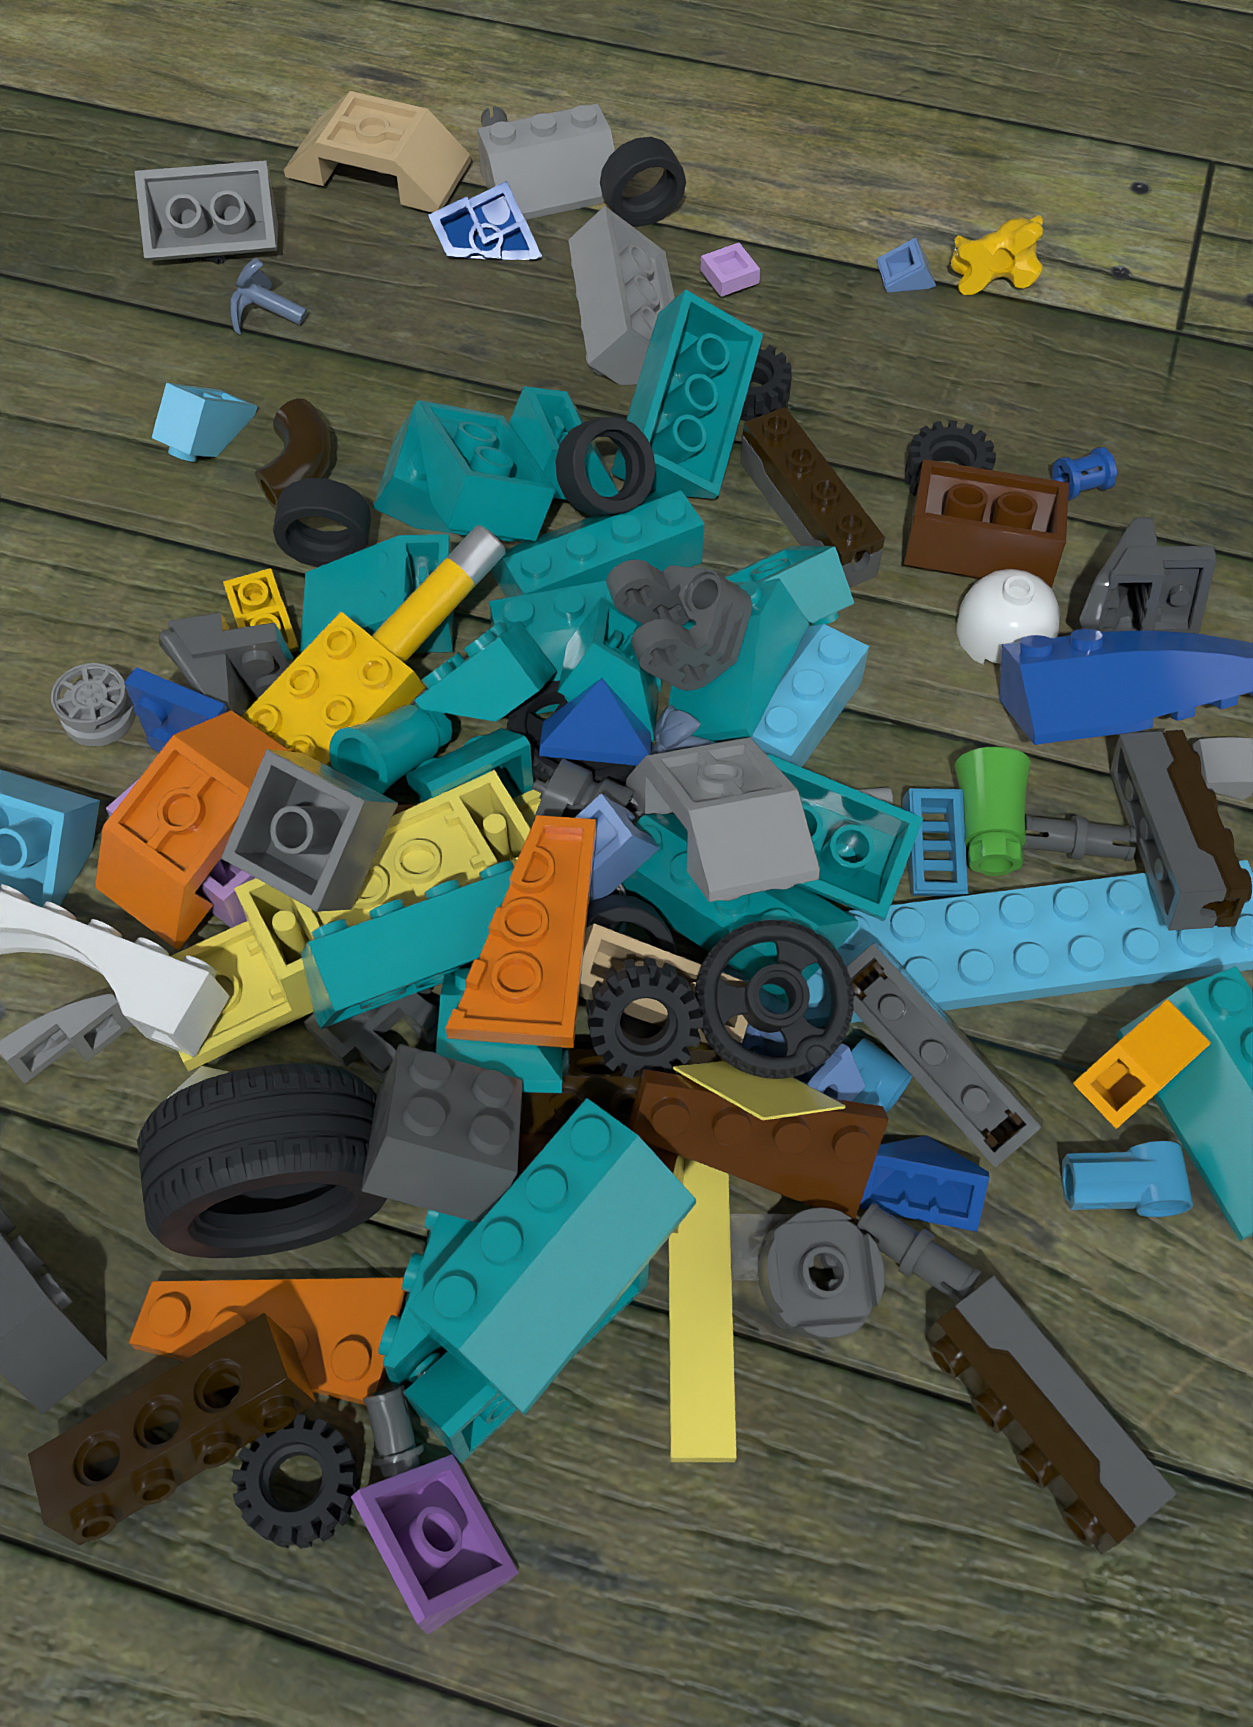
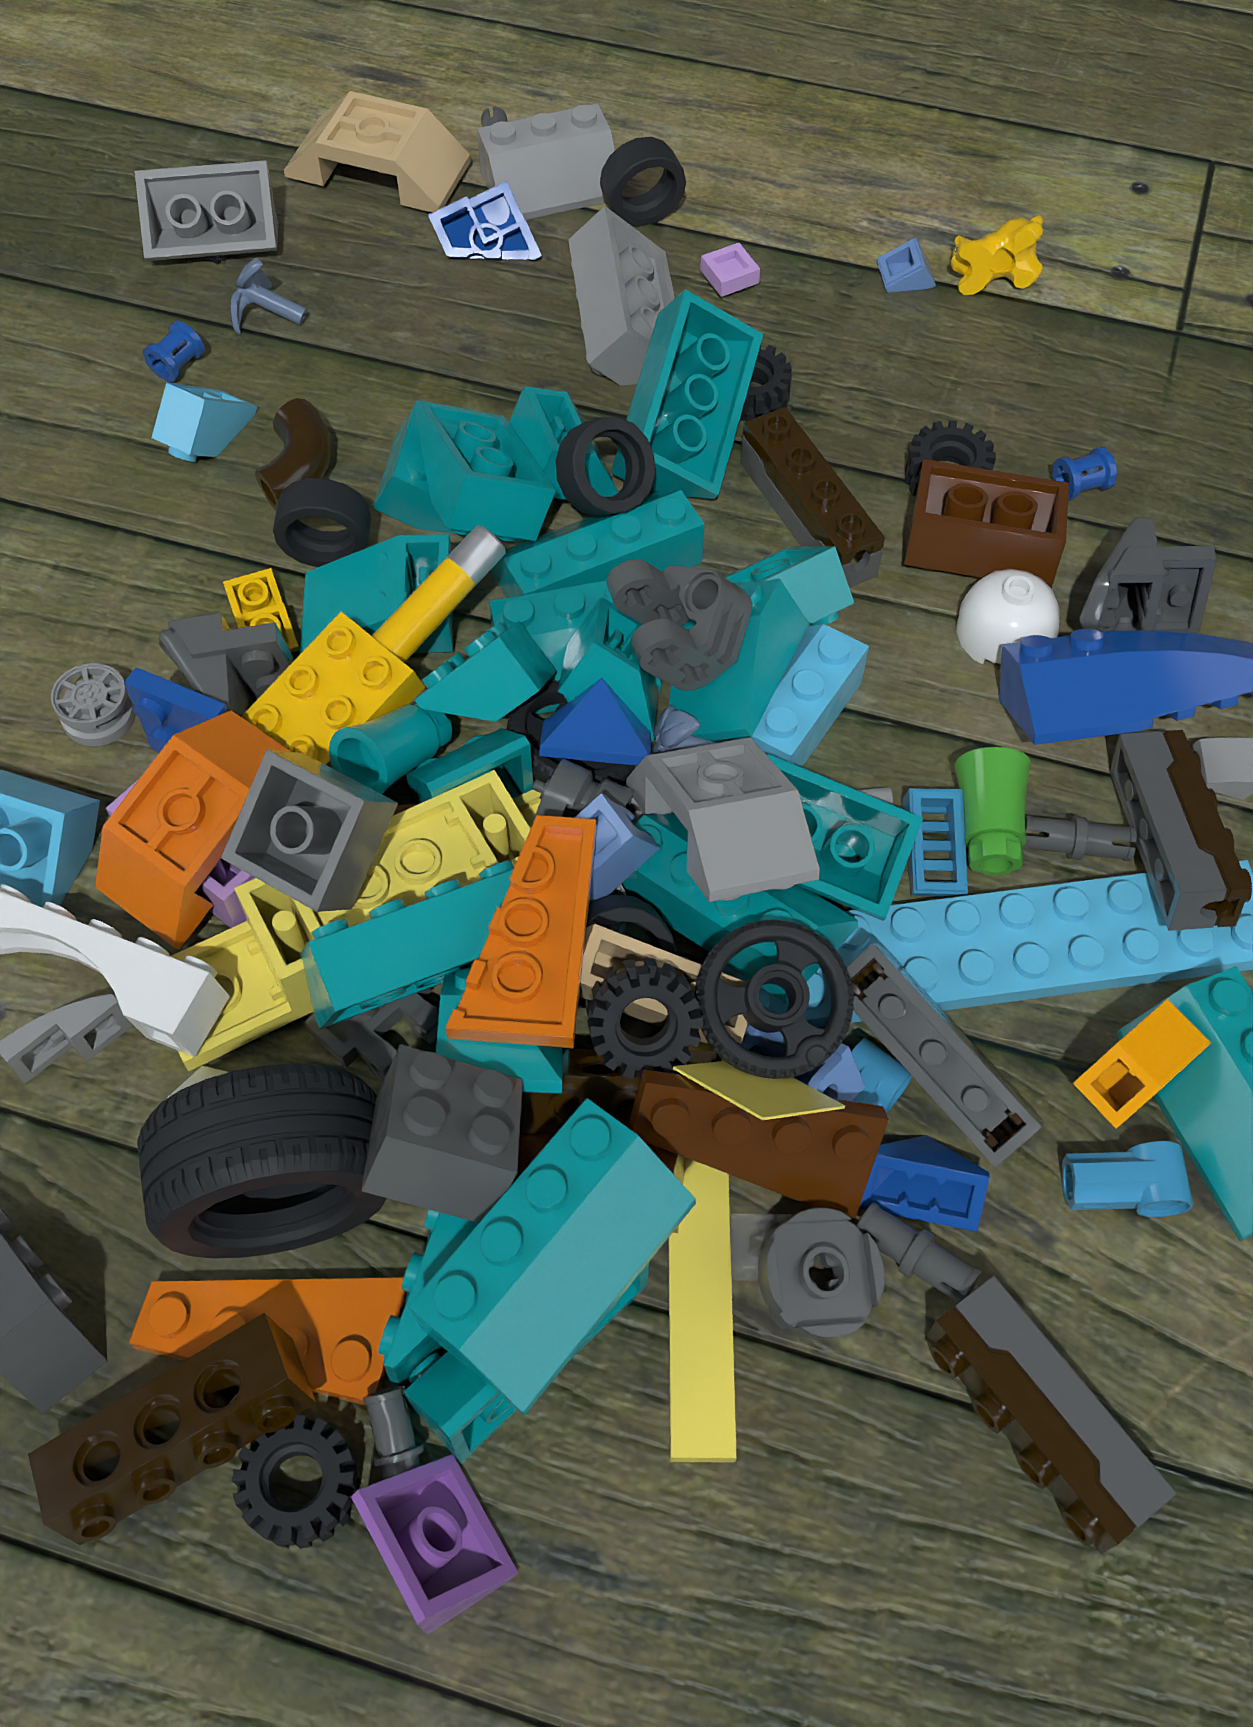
none -> blue bush [143,321,205,383]

